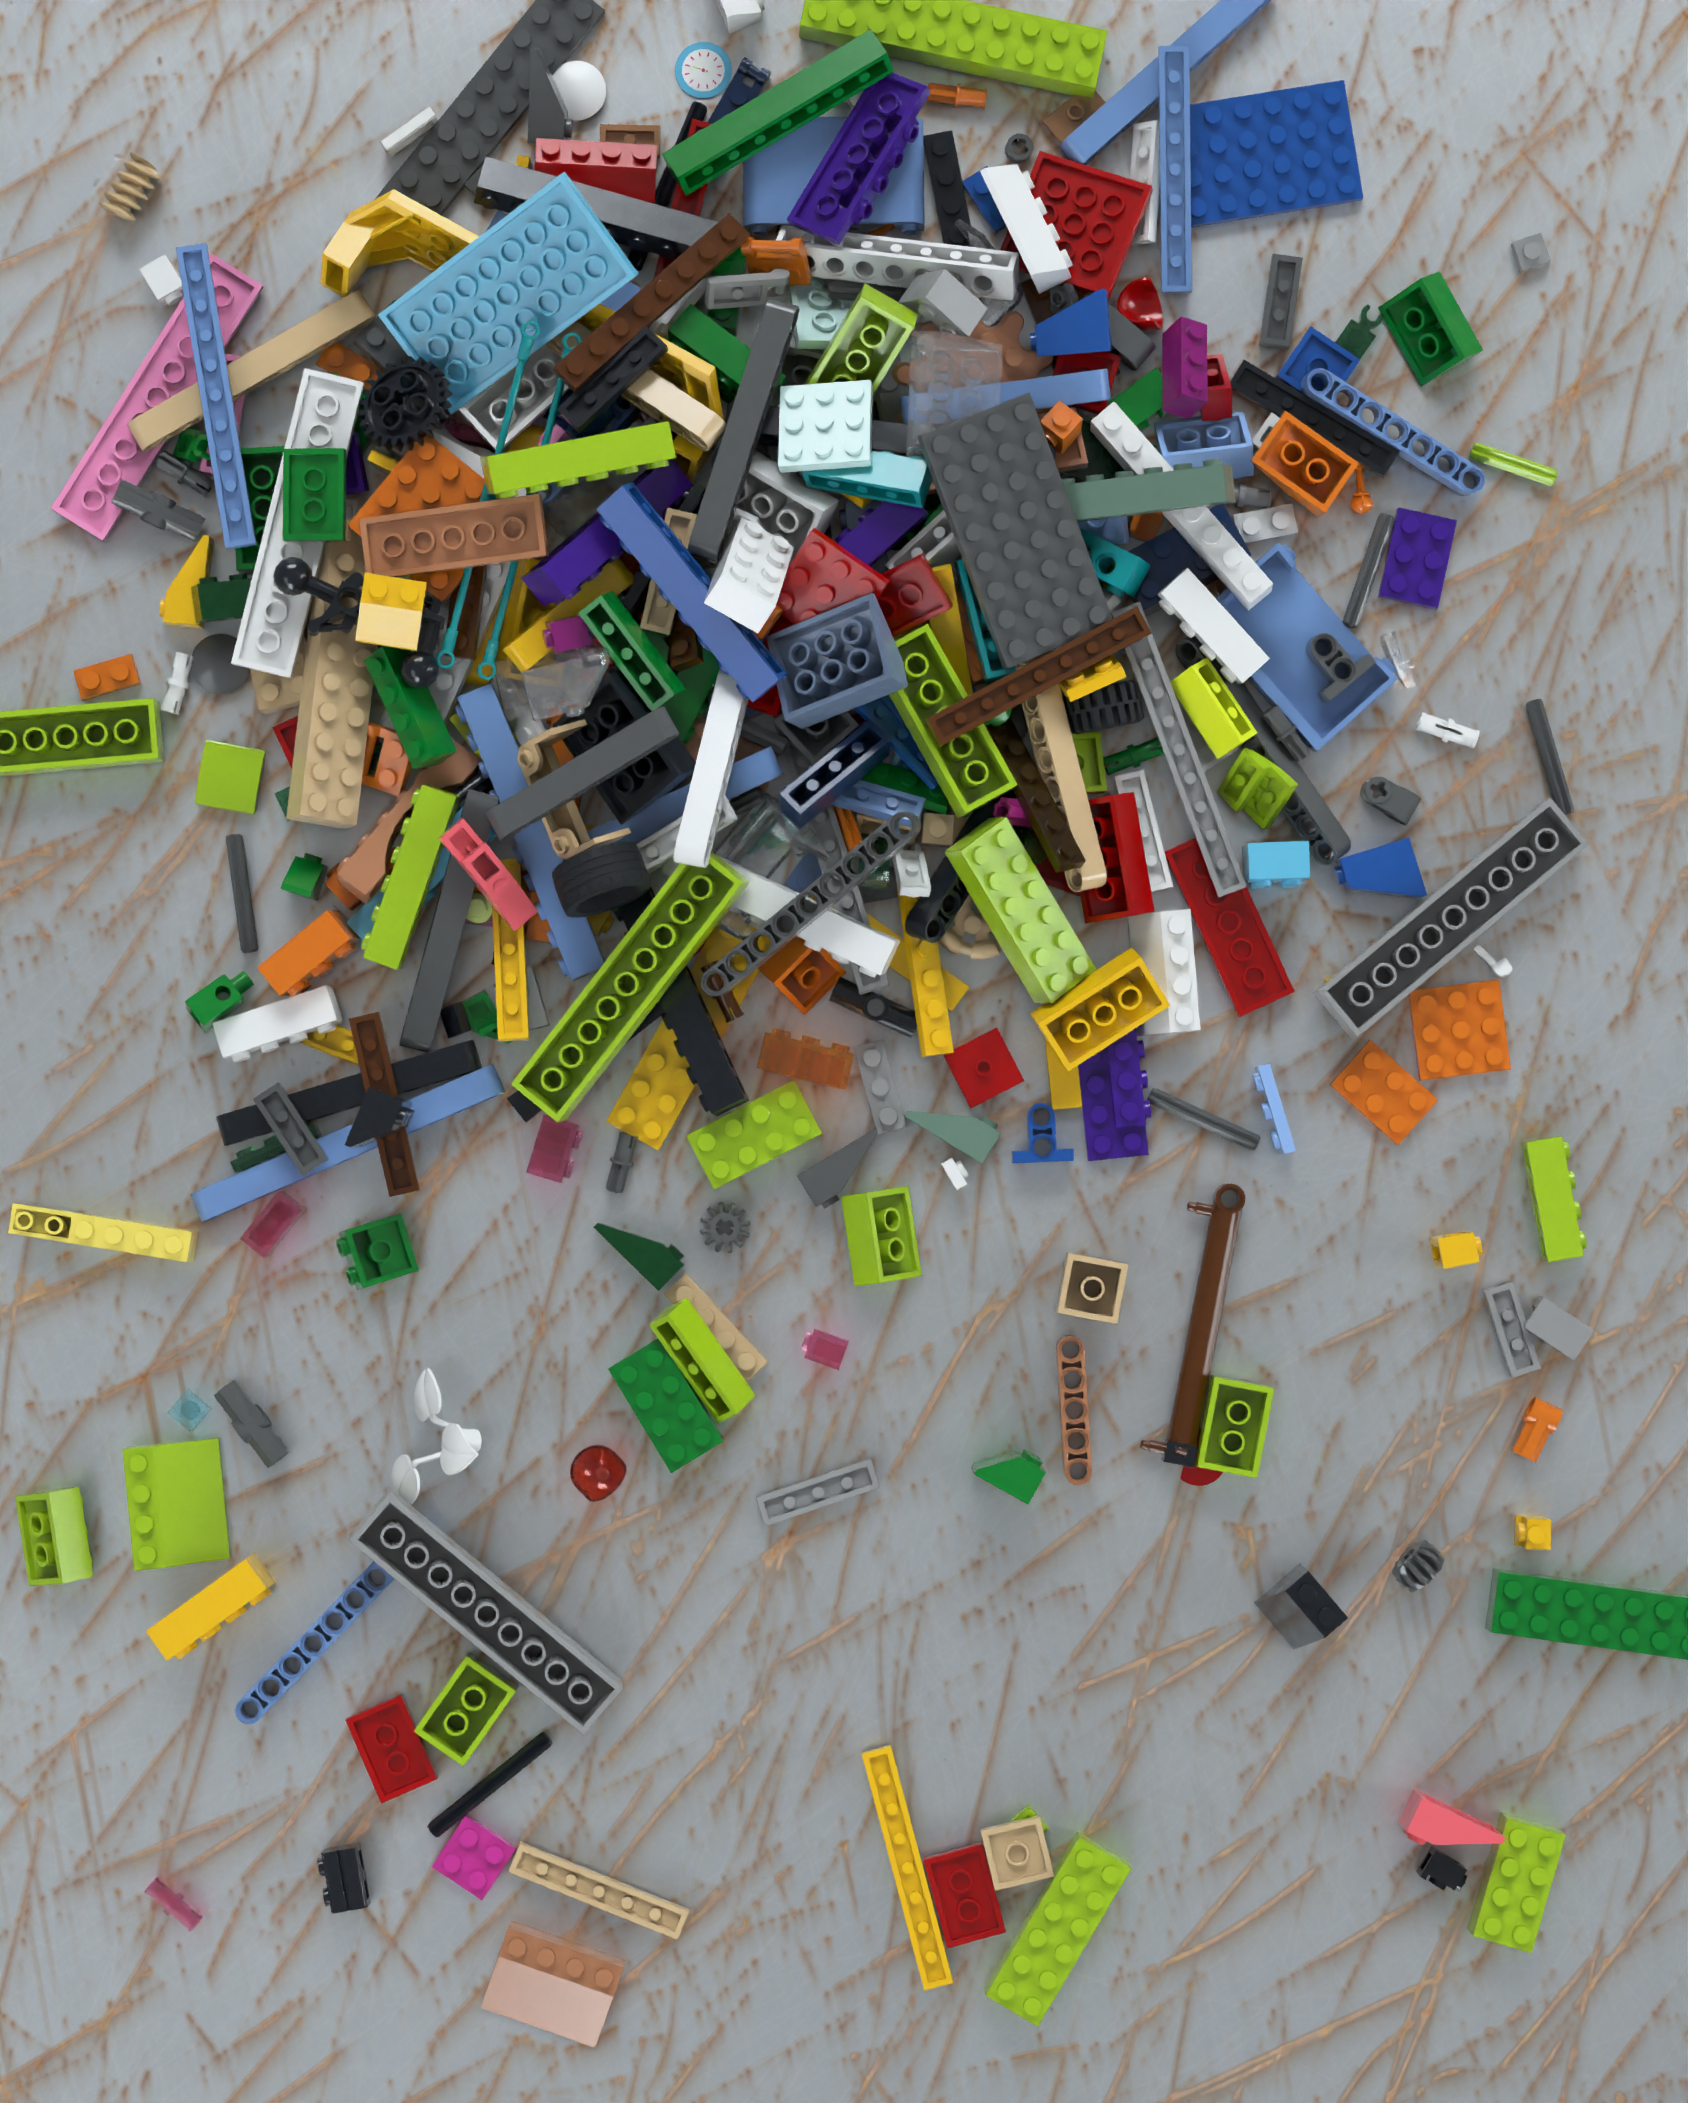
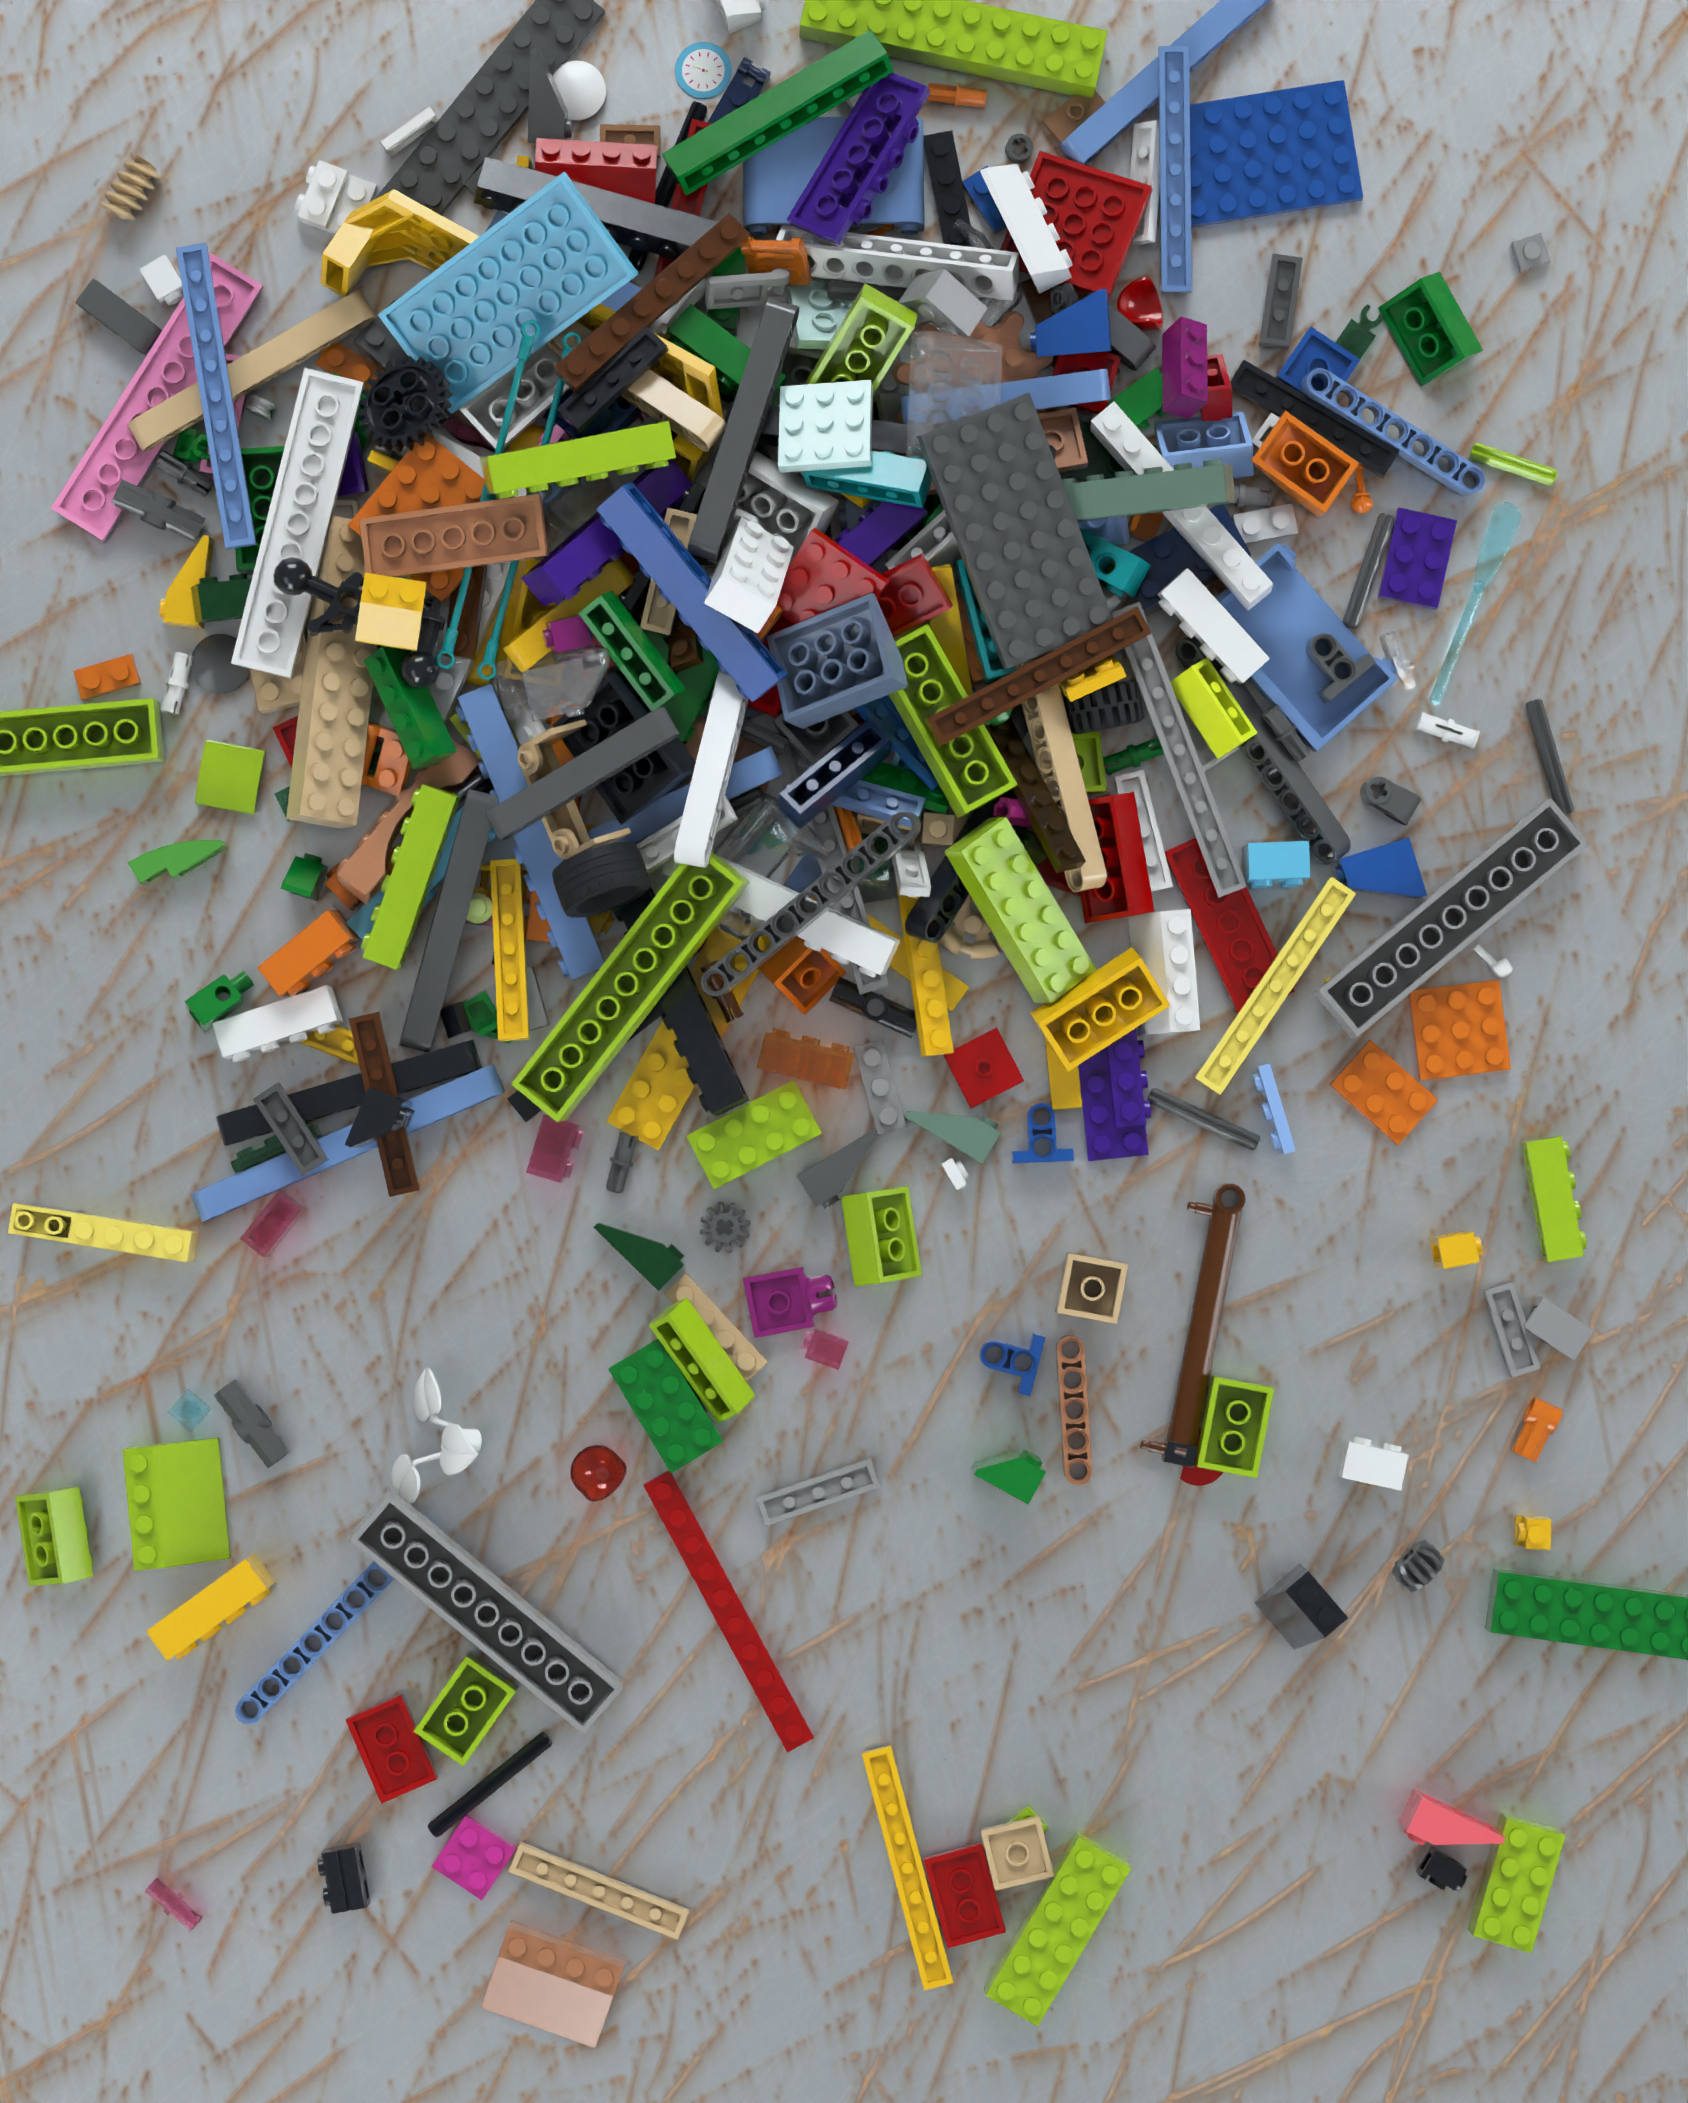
dark grey axle [226,834,258,953] -> none
green plate [283,448,346,542] -> none
green plate [336,1213,419,1290] -> none
coral slope [438,818,538,931] -> none
orange brick [1040,400,1083,455] -> none
lime slope [1216,748,1298,830] -> none
none -> dark grey beam [75,278,162,355]
none -> bright green slope [127,840,228,885]
none -> white bush [245,395,276,420]
none -> white plate [295,160,378,235]
none -> red plate [643,1471,814,1753]
none -> magenta plate [743,1267,837,1338]
none -> blue tile [979,1333,1046,1396]
none -> light yellow plate [1195,877,1356,1095]
none -> white brick [1338,1436,1409,1491]
none -> clear light blue piece [1430,502,1521,705]

